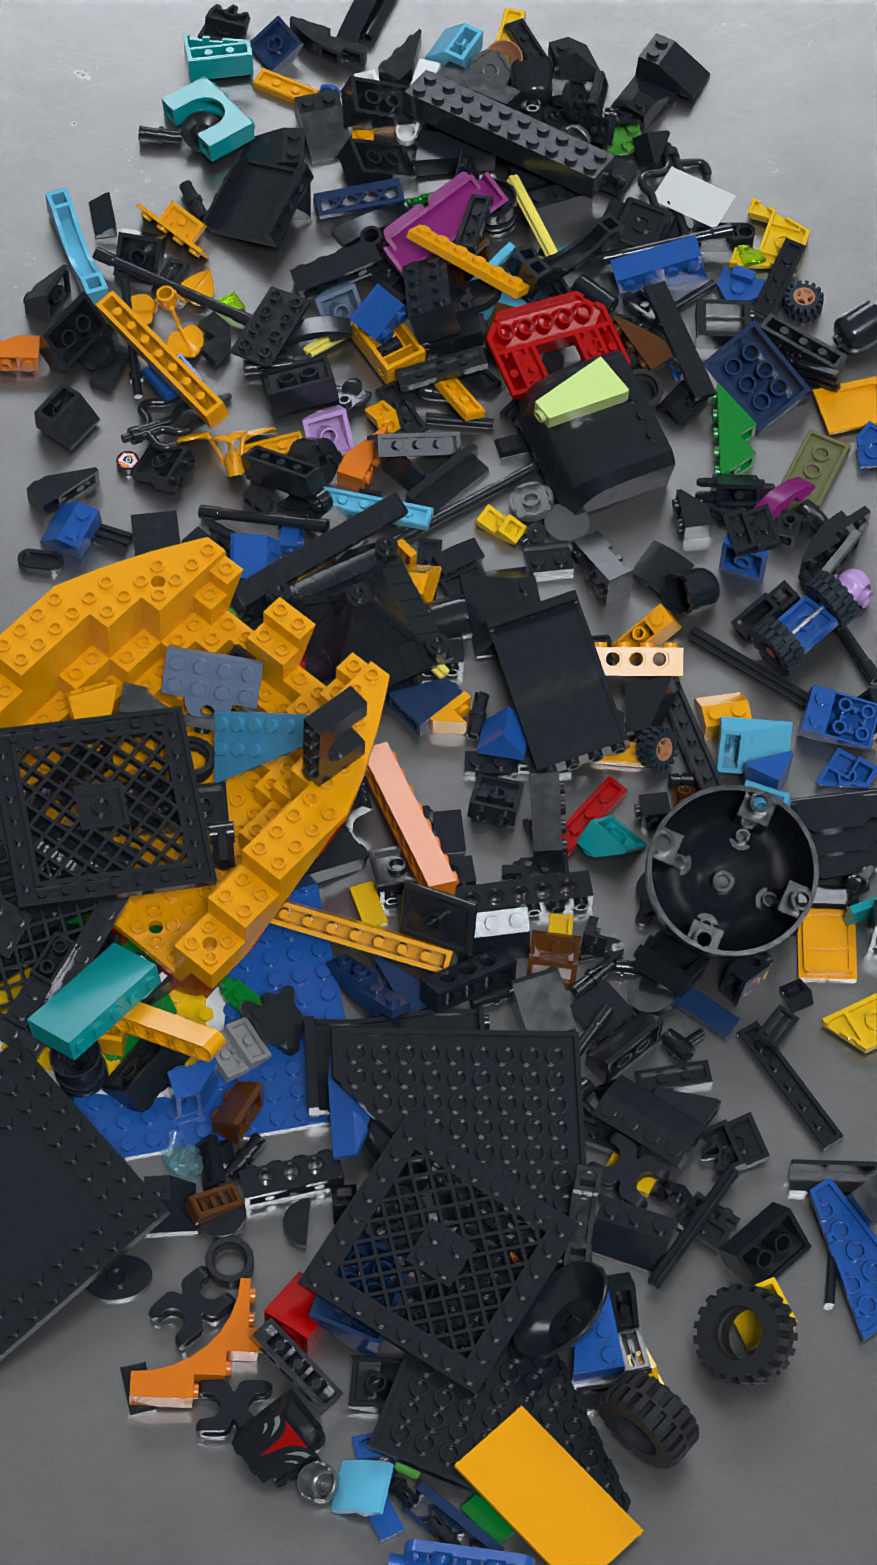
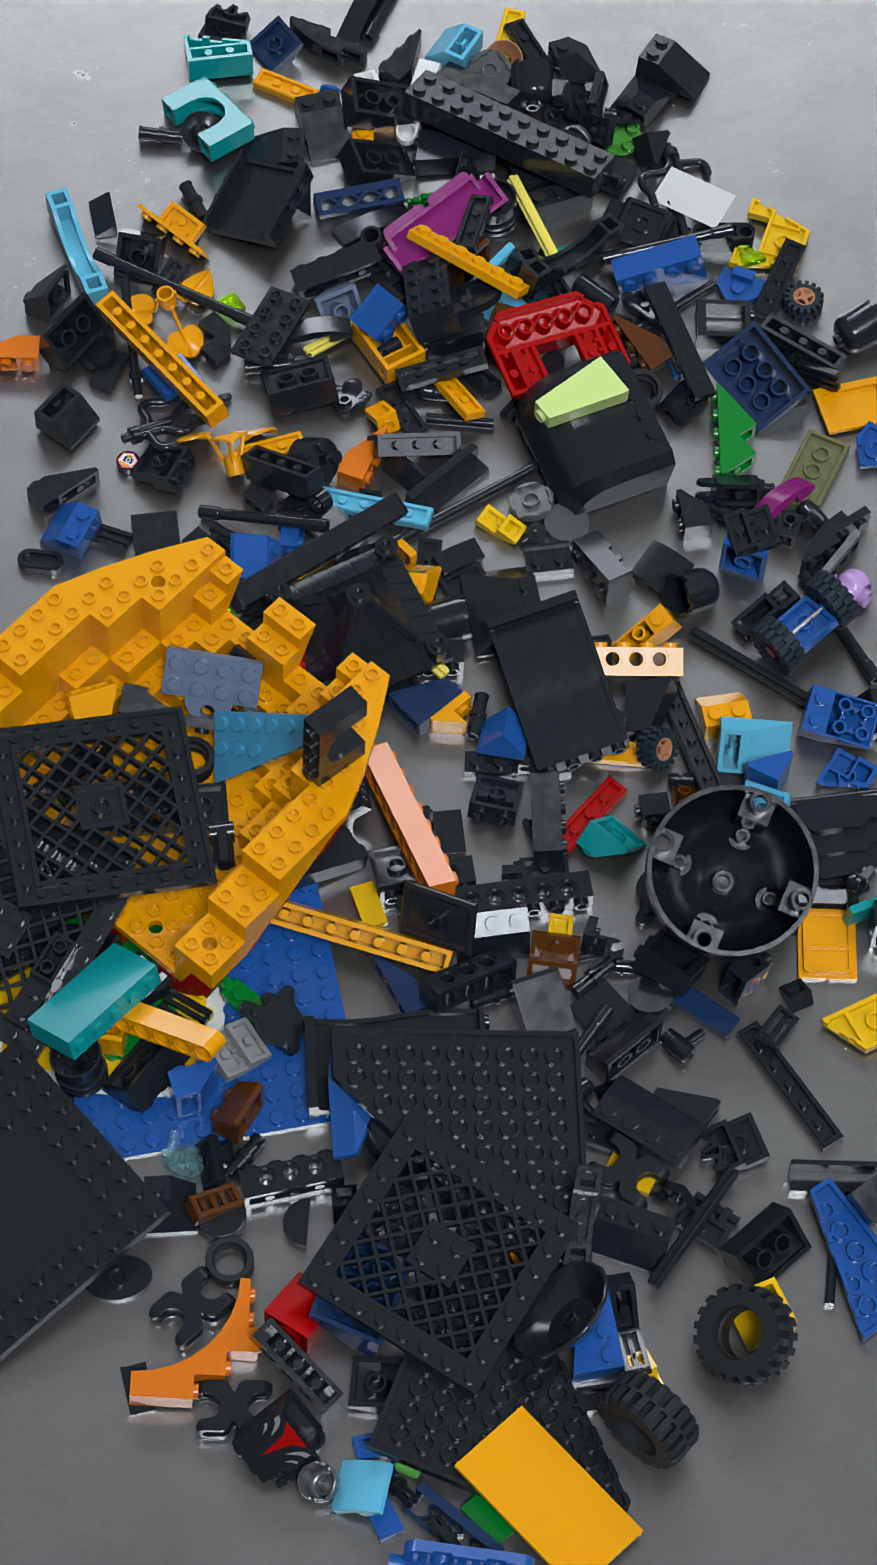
lavender slope [301,405,354,456] -> none
dark blue slope [327,954,410,1019] -> none
black tile [494,433,531,459] -> none
black tile [634,1060,713,1093] -> none
none -> black tile [158,988,213,1025]

